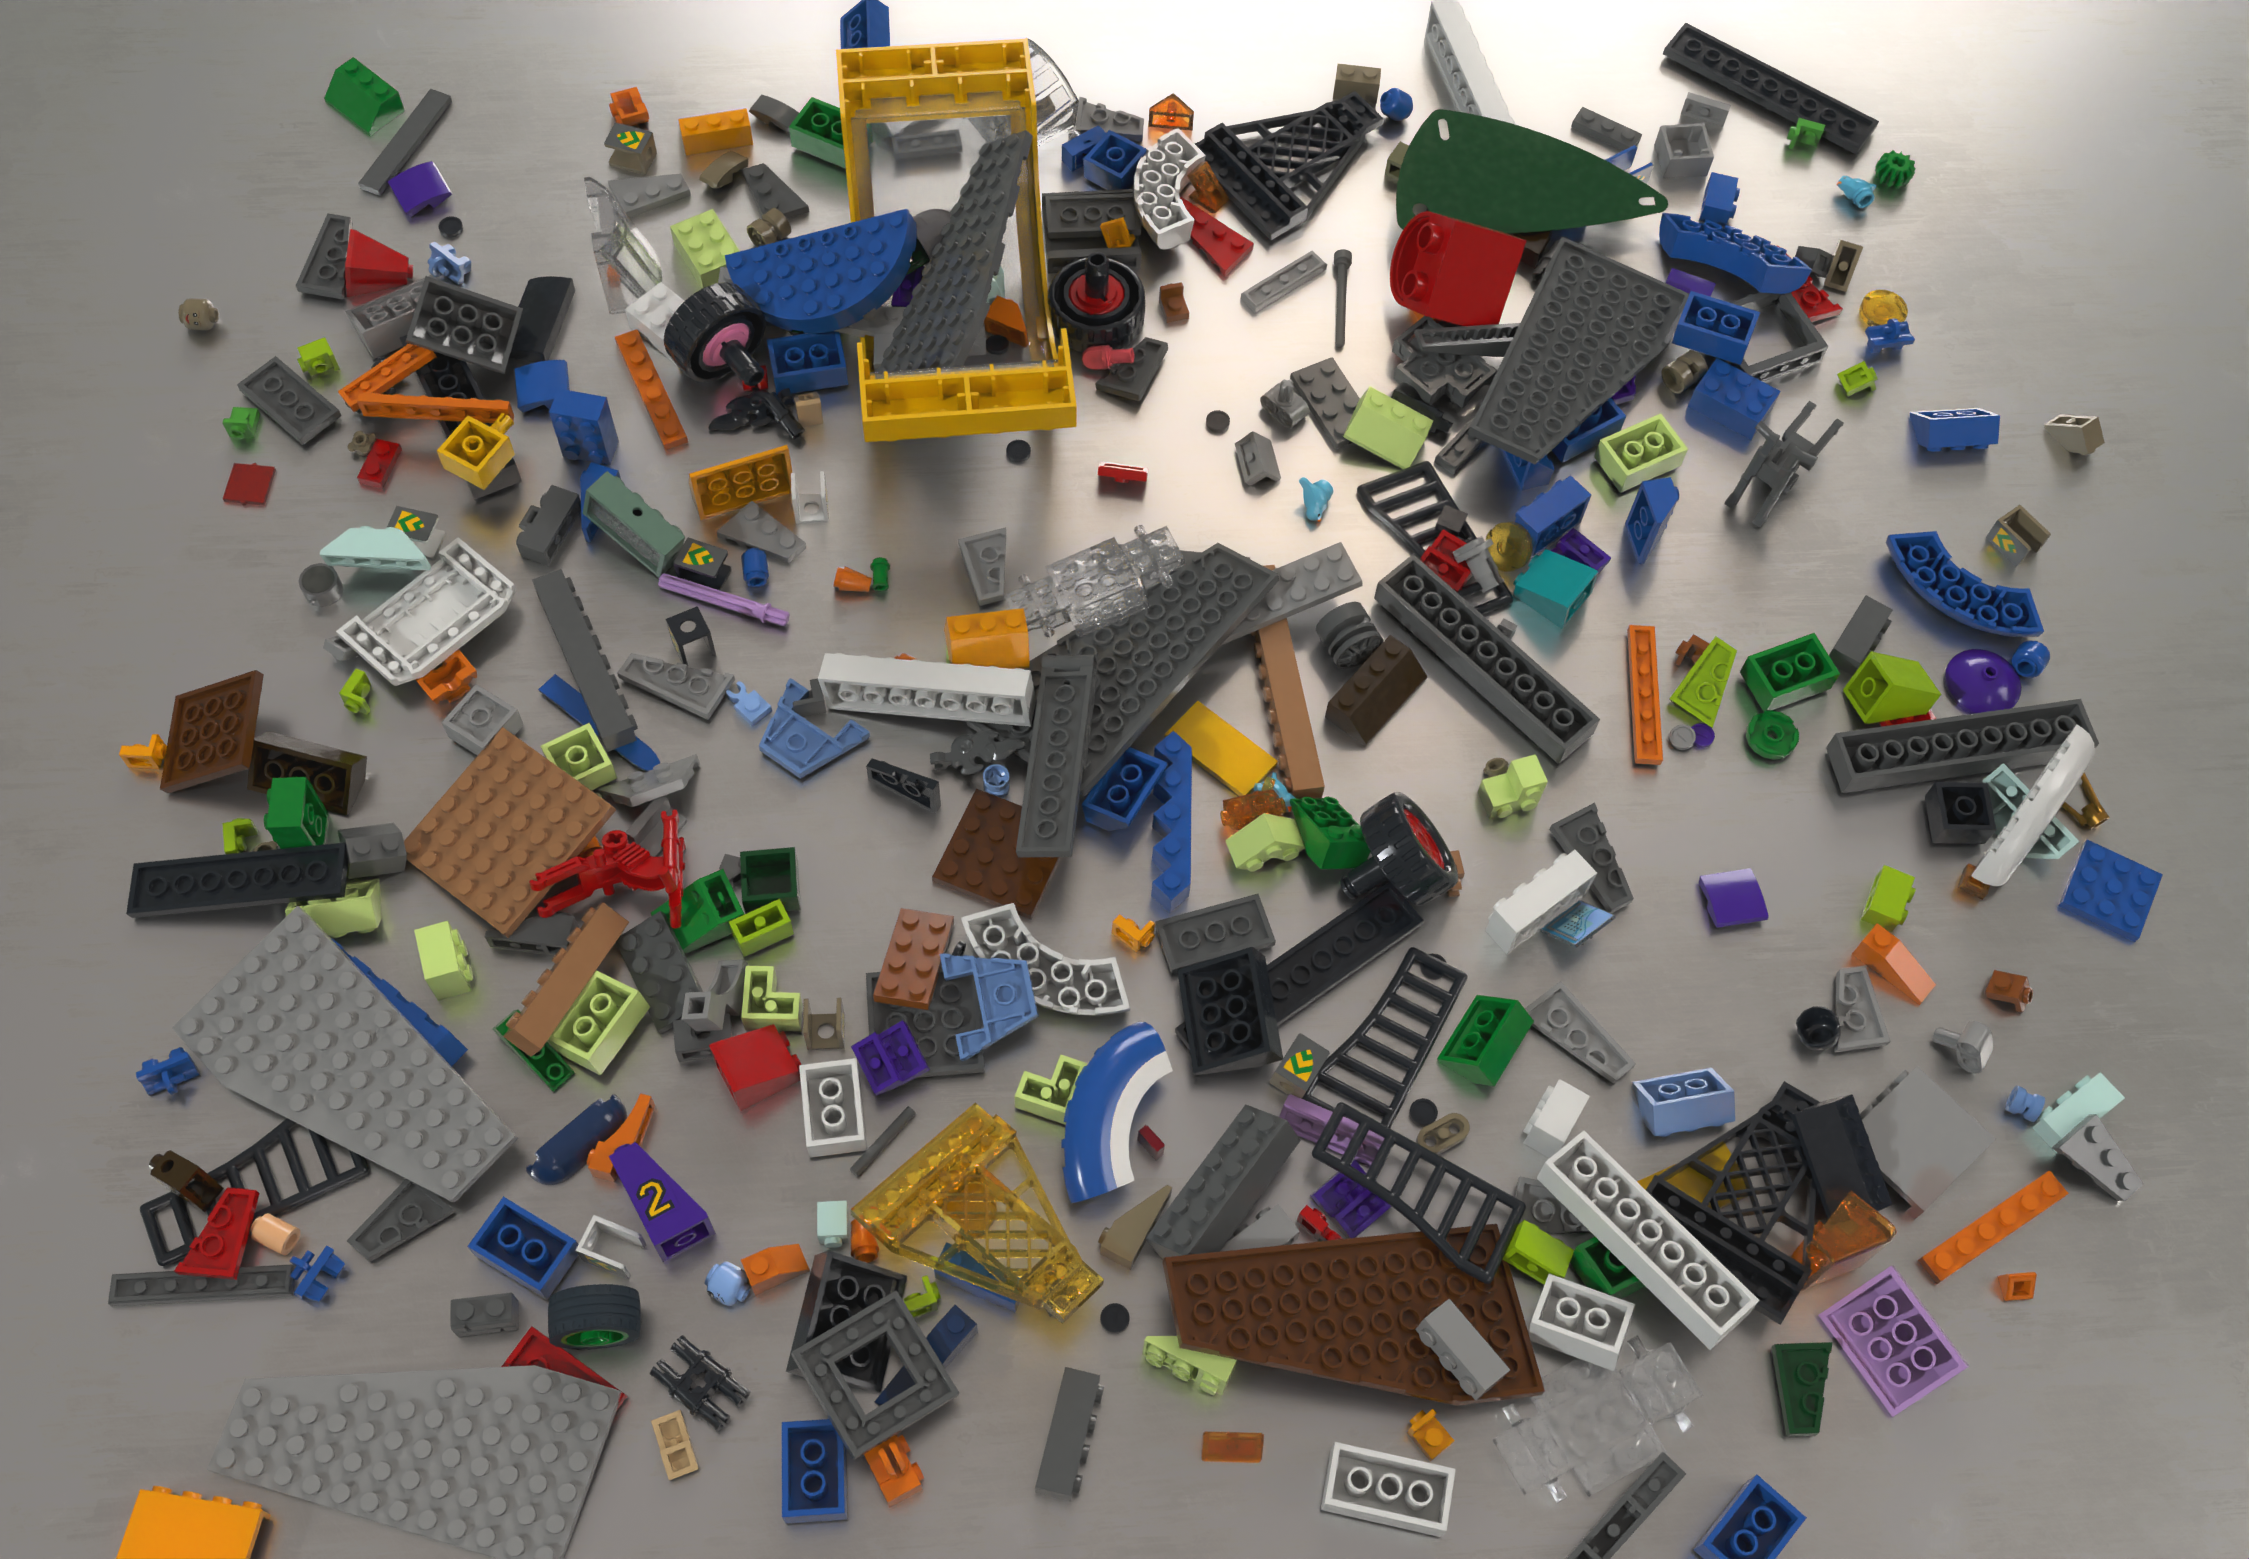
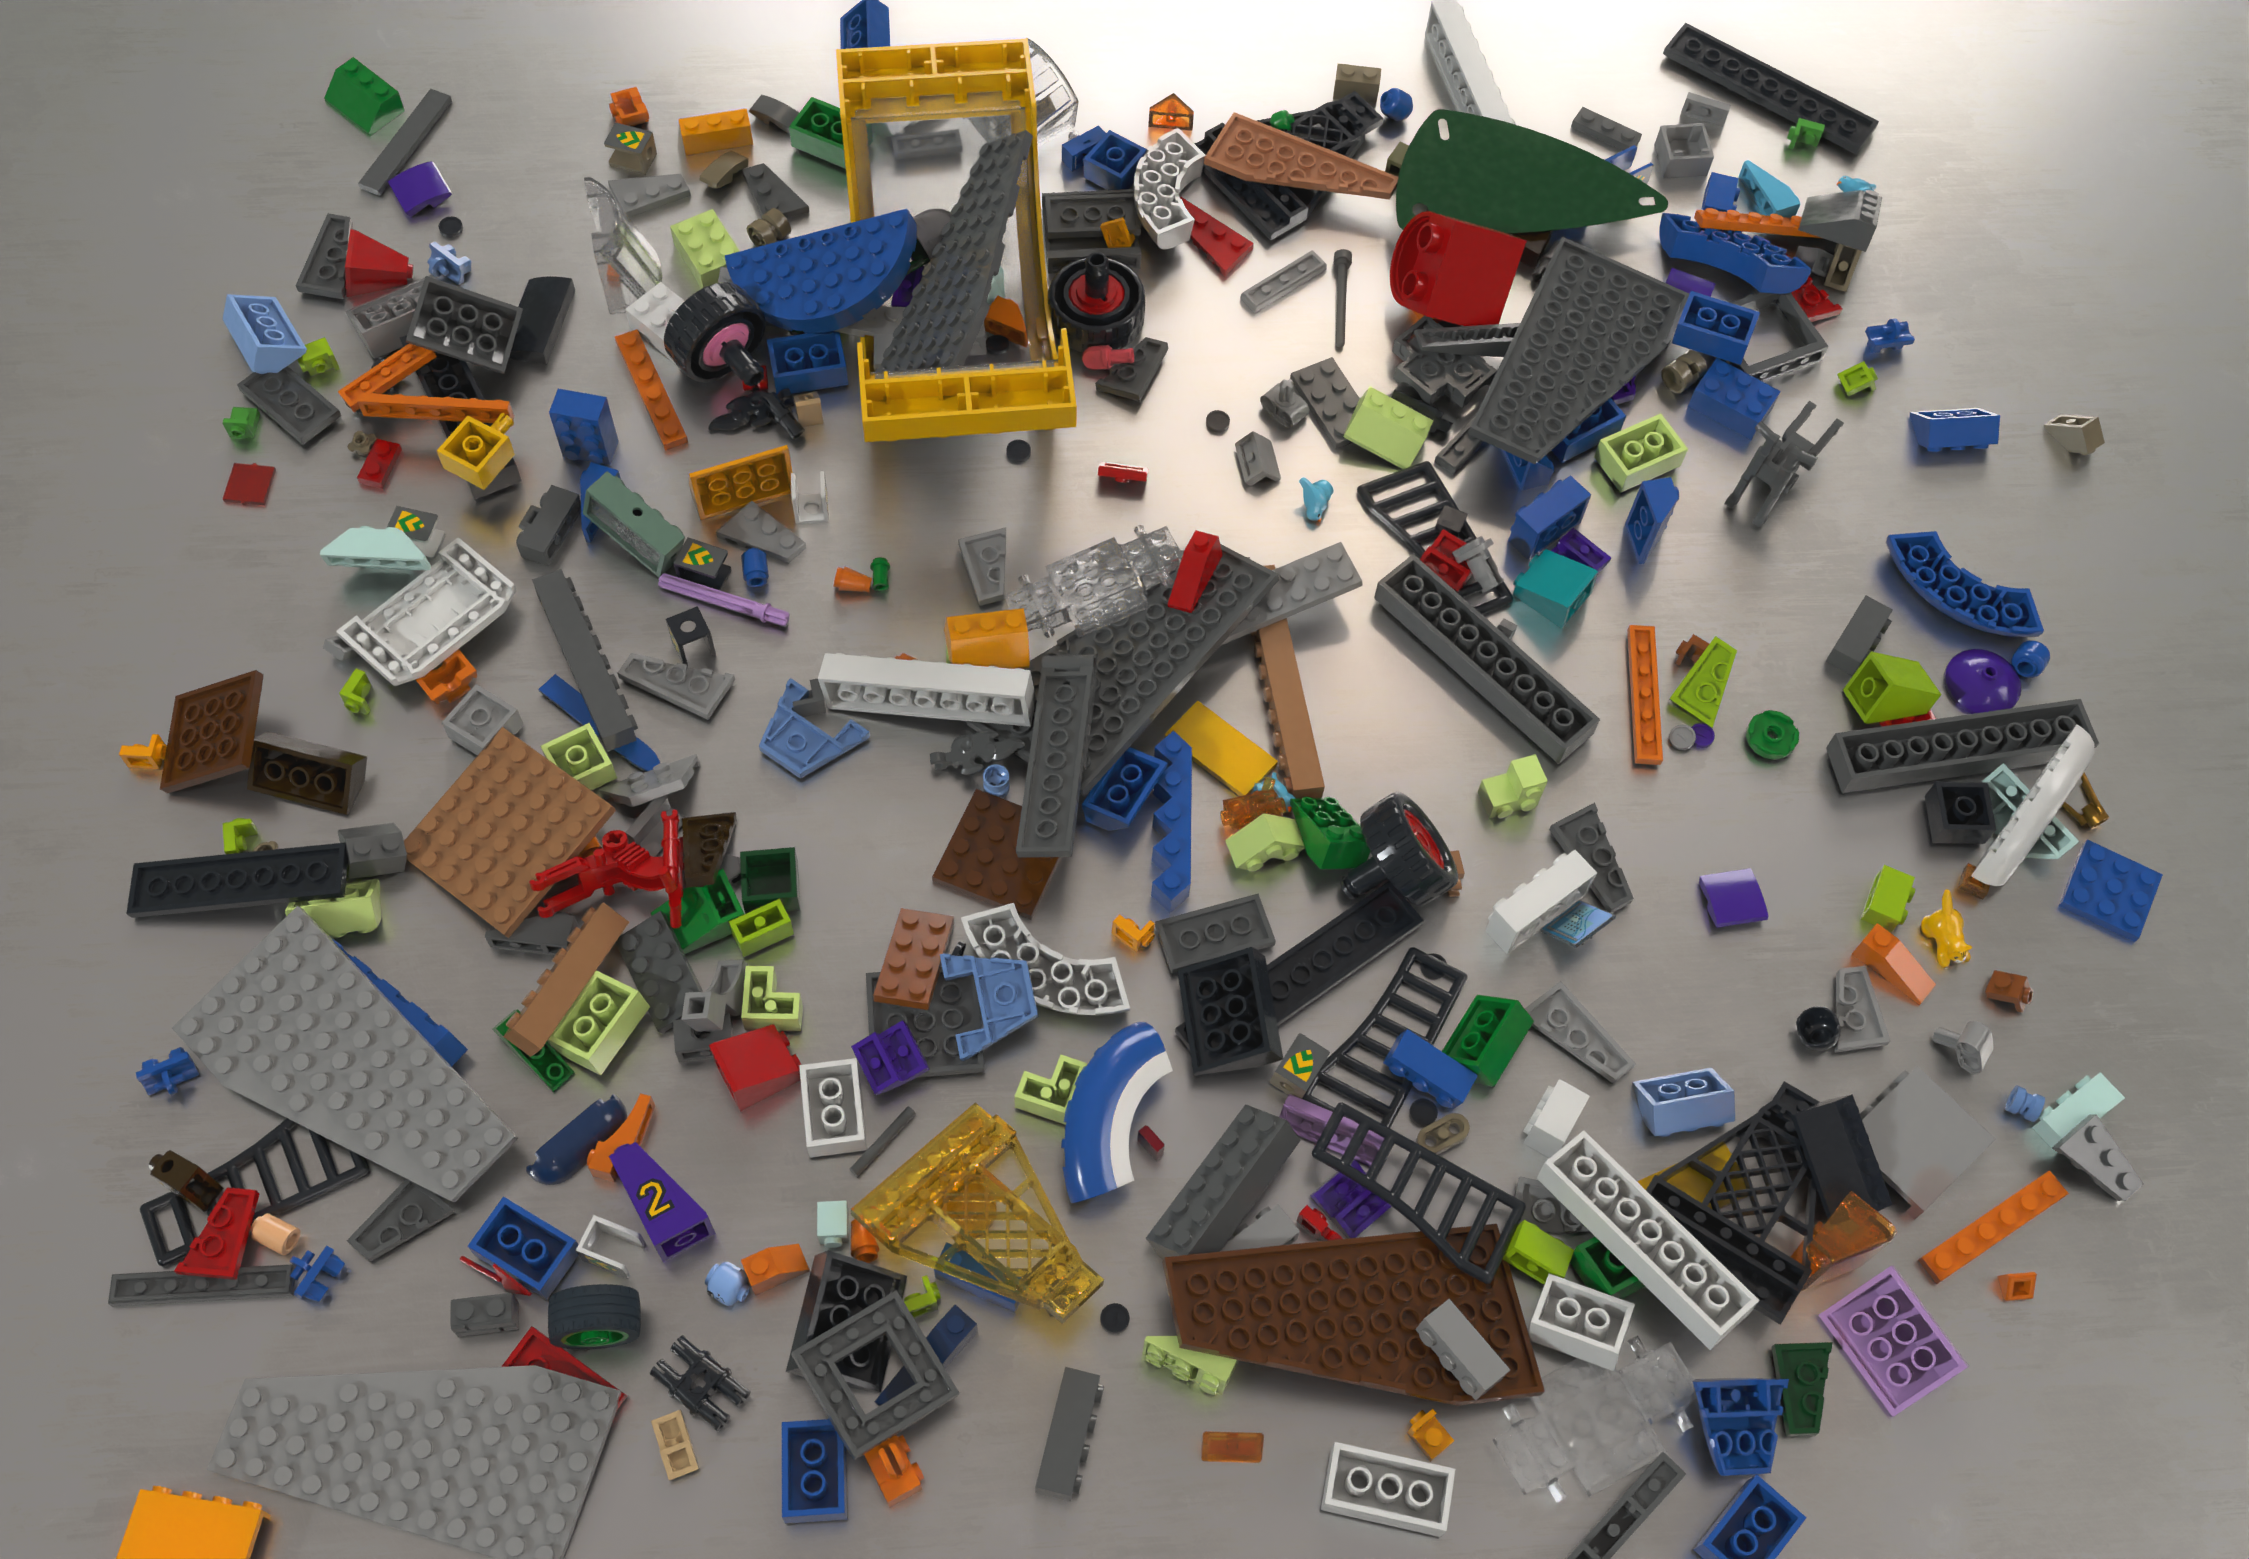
dark tan head [178,298,219,331] -> none
green brick [264,777,329,849] -> none
piece [298,563,344,607] -> none
yellowish green brick [414,921,473,1001] -> none
blue slope [515,360,570,413] -> none
light blue plate [726,681,772,727] -> none
dark tan piece [803,997,845,1050] -> none
black wing [866,758,941,814] -> none
light grey wing [1075,96,1145,142] -> none
dark tan slope [1098,1185,1172,1270] -> none
dark orange bracket [1159,282,1190,323] -> none
clear orange slope [1187,161,1229,214] -> none
dark grey wheel [1316,602,1384,669] -> none
dark brown slope [1325,635,1427,747] -> none
dark tan plate [1483,758,1509,778] -> none
clear yellow tile [1485,522,1533,572] -> none
green brick [1740,633,1840,711] -> none
clear yellow tile [1859,290,1908,326] -> none
green gear [1875,150,1916,189] -> none
piece [1986,505,2051,566] -> none
none -> light blue slope [223,294,307,374]
none -> red piece [460,1256,532,1296]
none -> dark brown wing [682,812,737,888]
none -> red slope [1168,530,1223,613]
none -> nougat wing [1204,112,1398,200]
none -> green piece [1270,109,1295,131]
none -> blue brick [1383,1029,1478,1109]
none -> blue wedge [1693,1378,1789,1476]
none -> orange plate [1694,208,1824,239]
none -> medium azure slope [1738,160,1801,218]
none -> dark grey slope [1798,190,1882,252]
none -> yellow animal [1921,889,1972,968]

